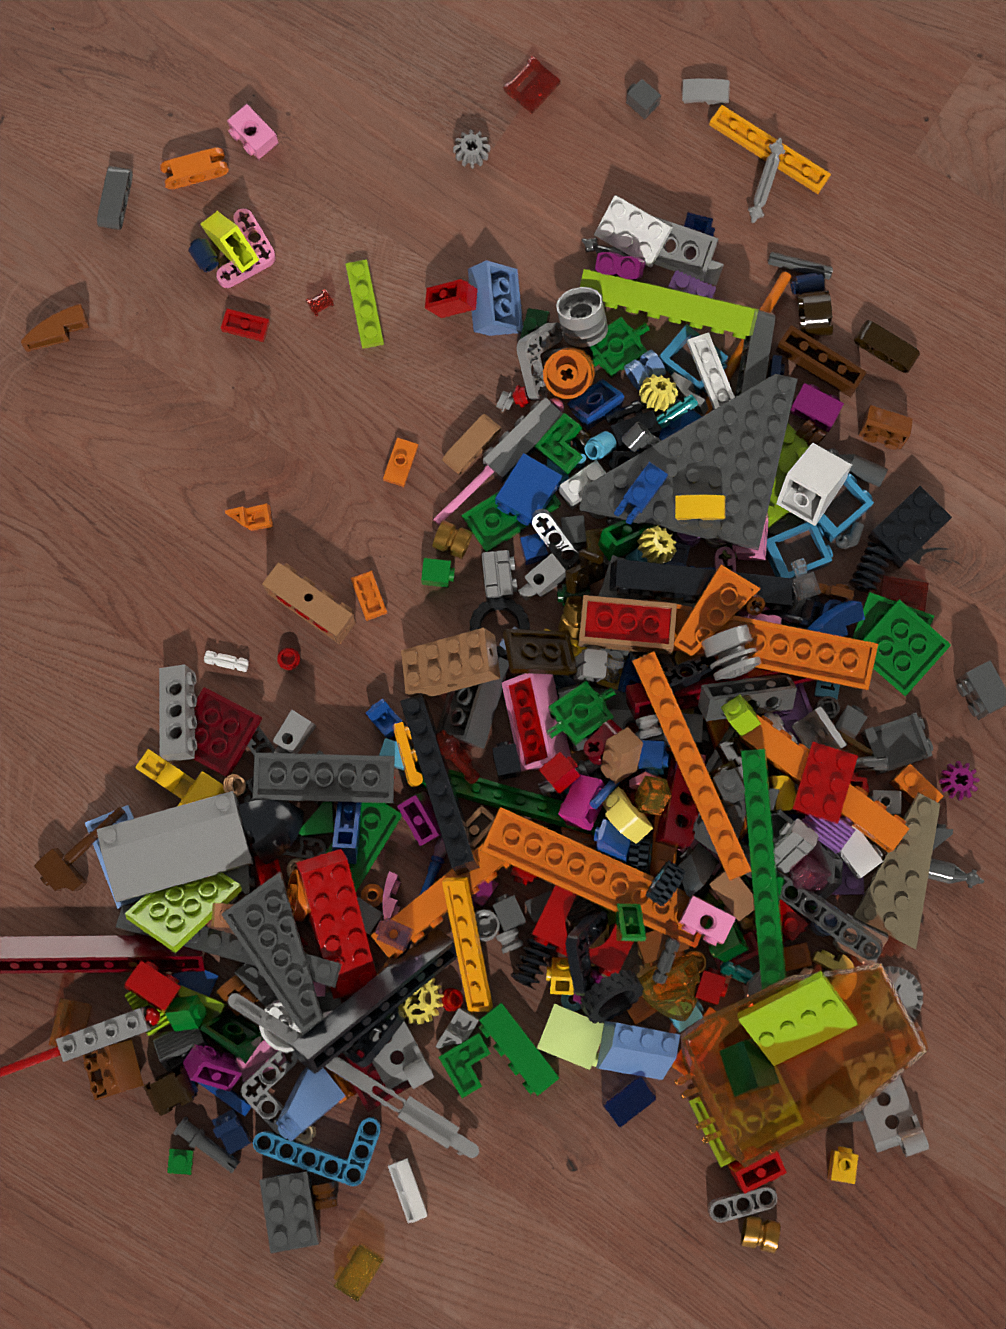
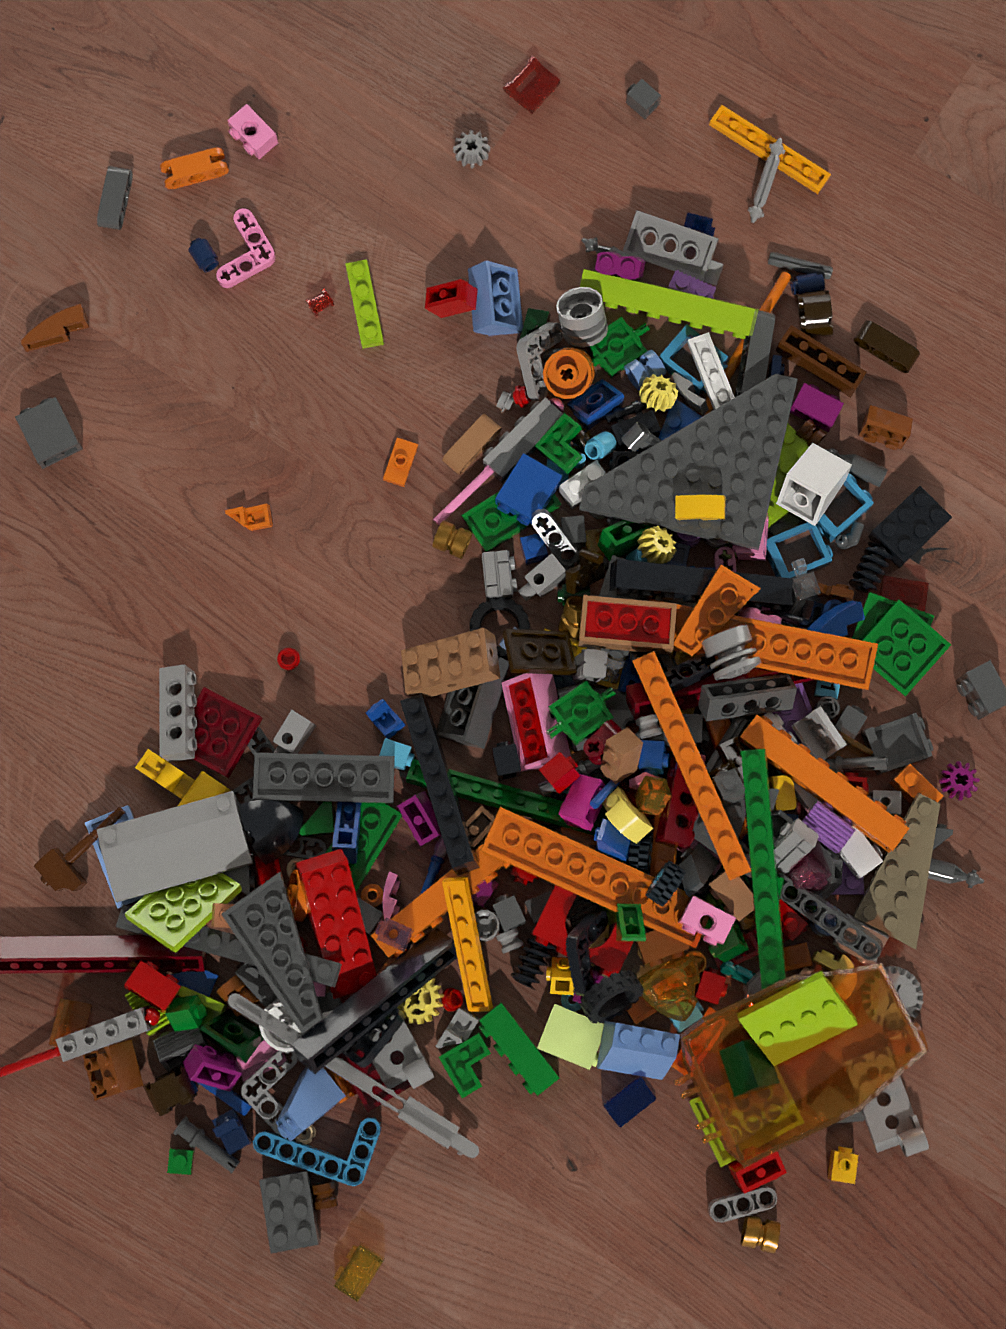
neon yellow slope [200,211,260,273] -> none
white axle [204,651,249,672] -> none
red plate [220,308,270,342] -> none
light nougat plate [223,774,246,797] -> none
medium nougat brick [262,562,356,645] -> none
orange plate [351,570,388,621] -> none
white piece [388,1158,428,1223] -> none
light orange plate [392,722,423,787] -> none
green brick [421,558,455,588] -> none
clear red plate [436,729,480,784] -> none
white plate [594,195,673,267] -> none
blue hinge [614,462,668,525] -> none
dark grey axle [652,938,680,984] -> none
teal axle [656,394,698,428] -> none
light grey slope [682,79,730,105] -> none
lime brick [721,694,761,737] -> none
reddish brown bush [742,593,765,616] -> none
red plate [791,742,858,824] -> none
none -> dark grey panel [15,397,83,469]

